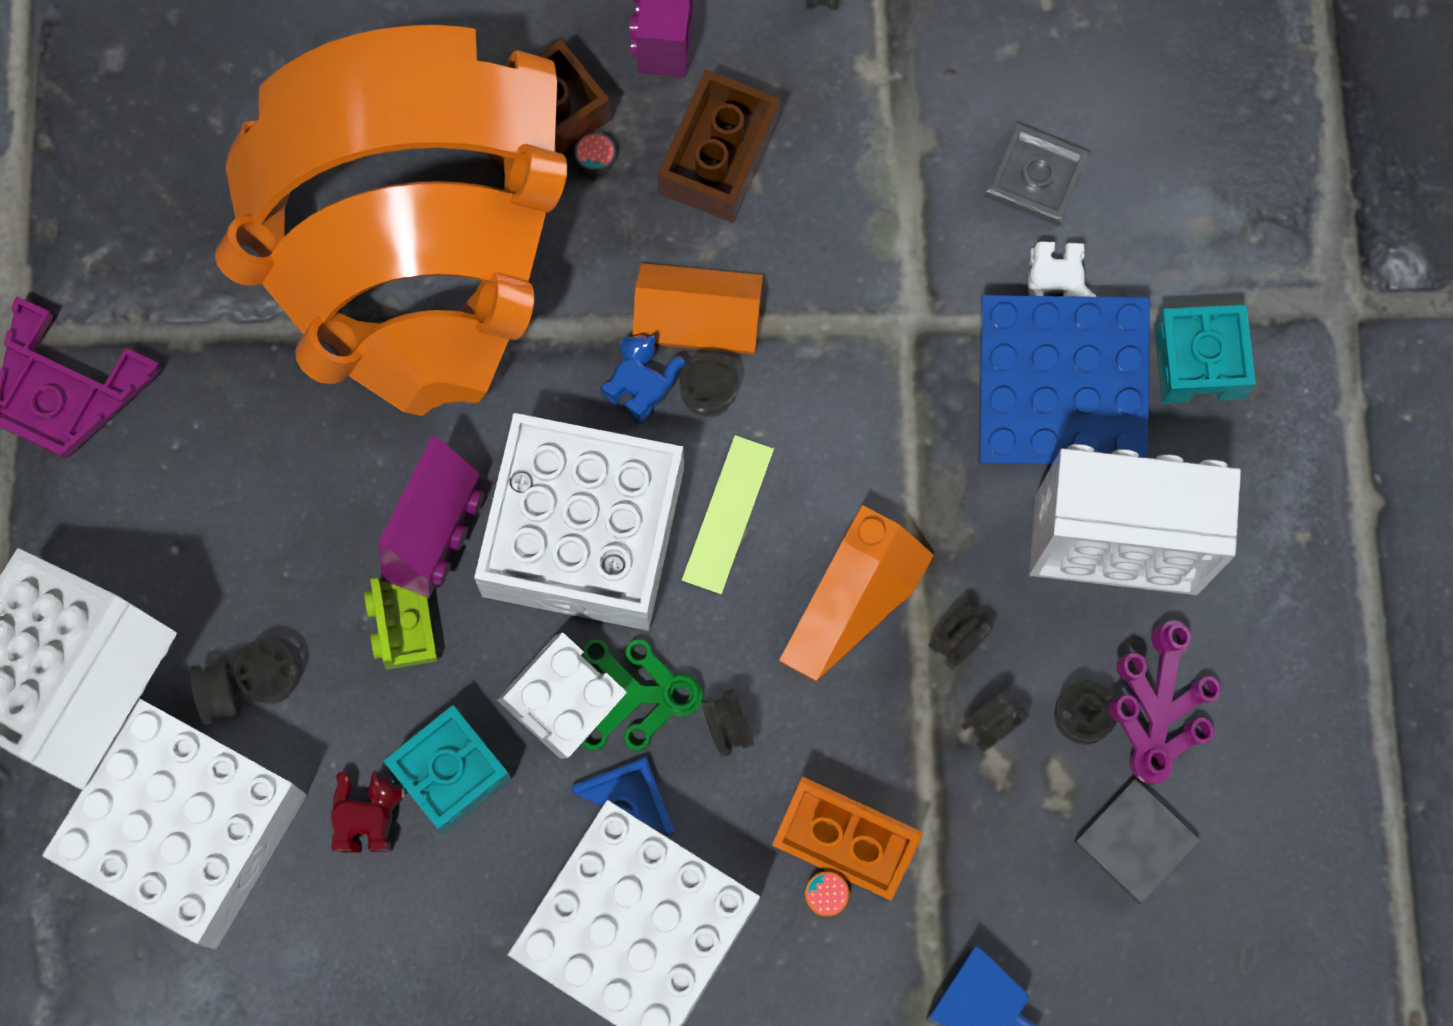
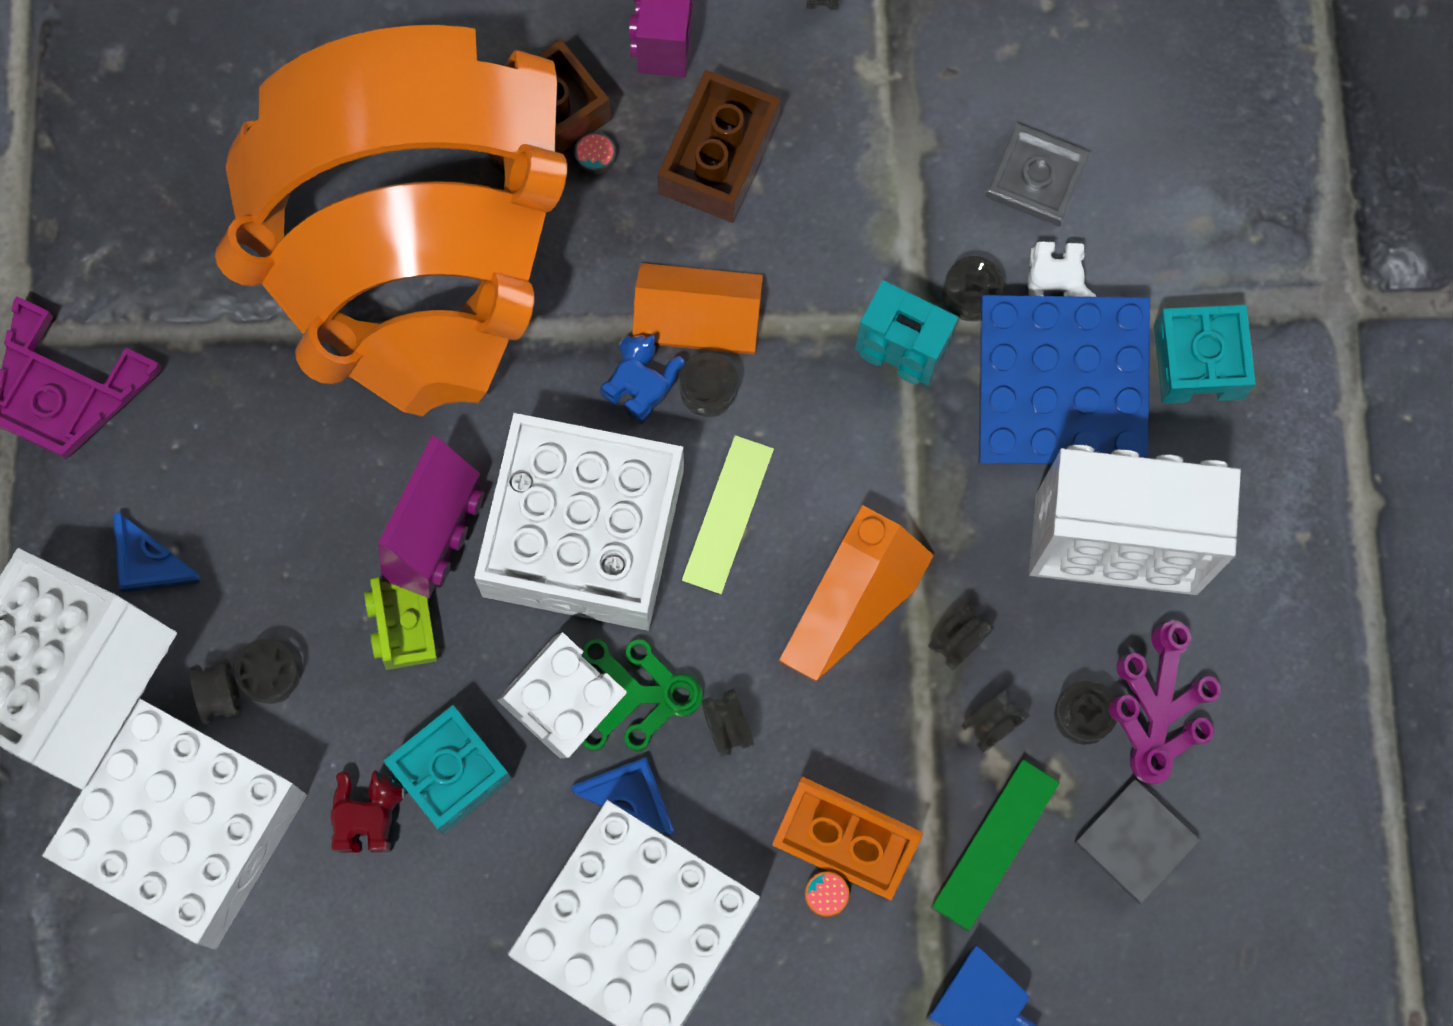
none -> blue tile [113,513,201,592]
none -> teal piece [854,280,959,386]
none -> green tile [931,760,1060,932]
none -> clear smoke wheel [942,256,1004,322]

